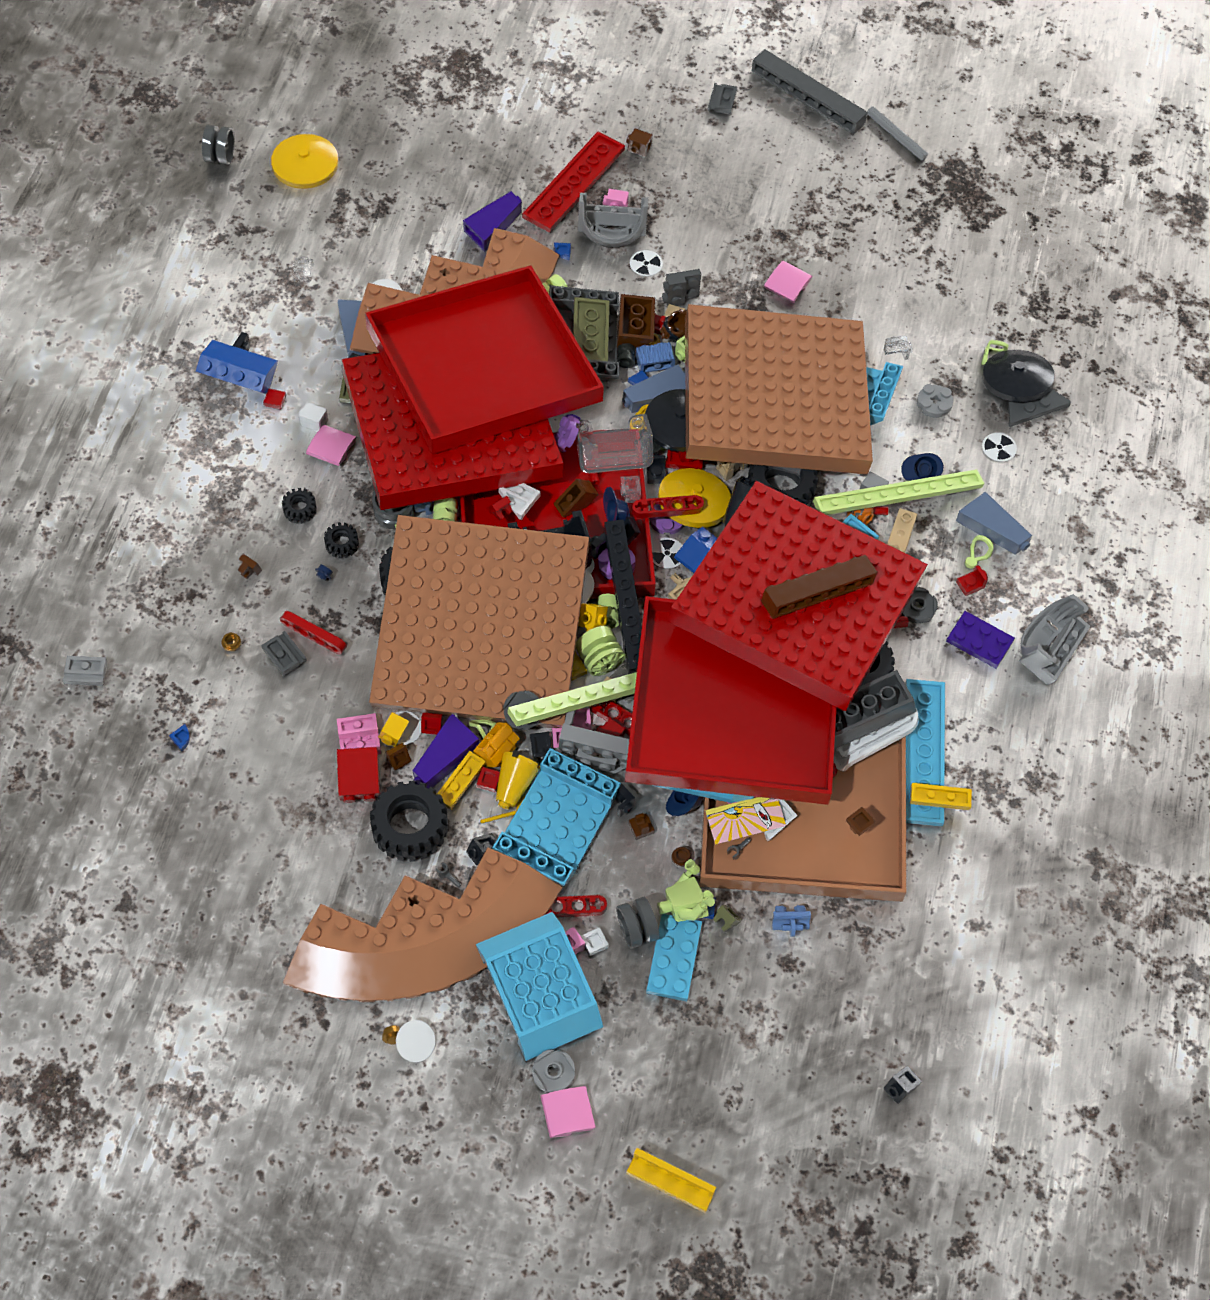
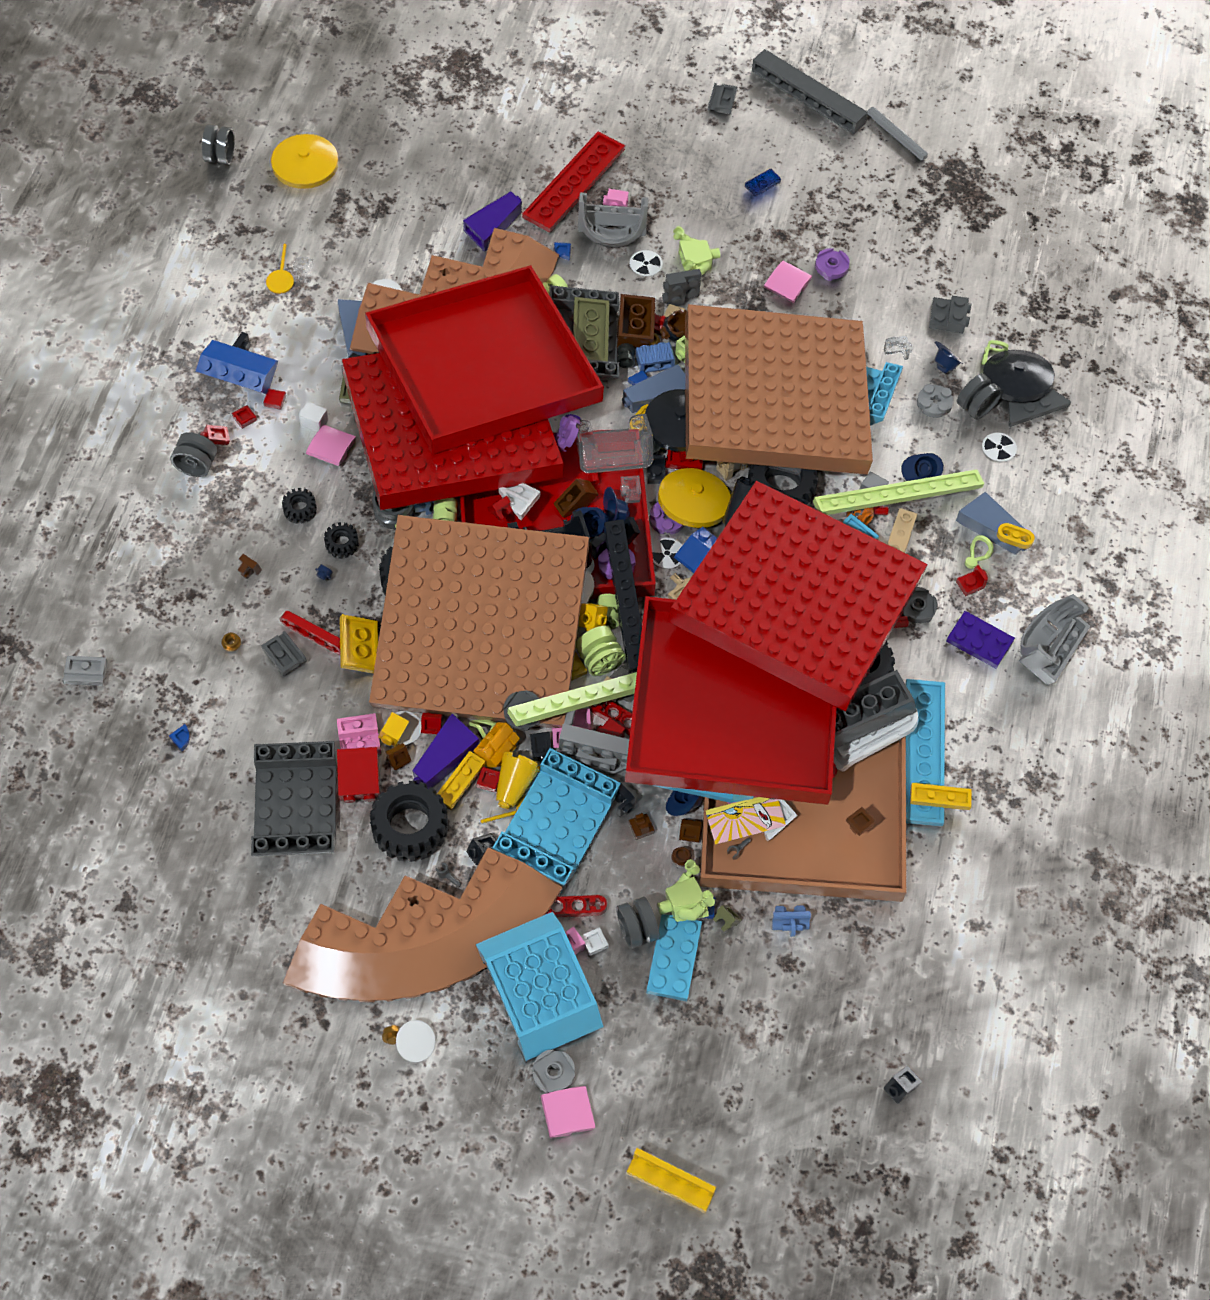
reddish brown brick [626,128,653,157] -> none
red beam [632,495,704,518] -> none
reddish brown brick [761,555,877,619] -> none
none -> dark grey wheel [170,432,218,477]
none -> bracket [200,424,230,445]
none -> red tile [232,405,257,429]
none -> dark grey slope [251,741,337,857]
none -> yellow piece [266,243,294,294]
none -> yellow tile [340,614,378,674]
none -> dark blue piece [571,507,609,537]
none -> yellowish green torso [673,226,720,276]
none -> reddish brown tile [679,819,702,843]
none -> clear blue plate [745,168,781,197]
none -> medium lavender plate [815,248,850,281]
none -> dark grey plate [929,295,972,334]
none -> dark blue piece [934,341,963,373]
none -> dark grey wheel [957,373,1003,420]
none -> yellow plate [997,523,1035,549]

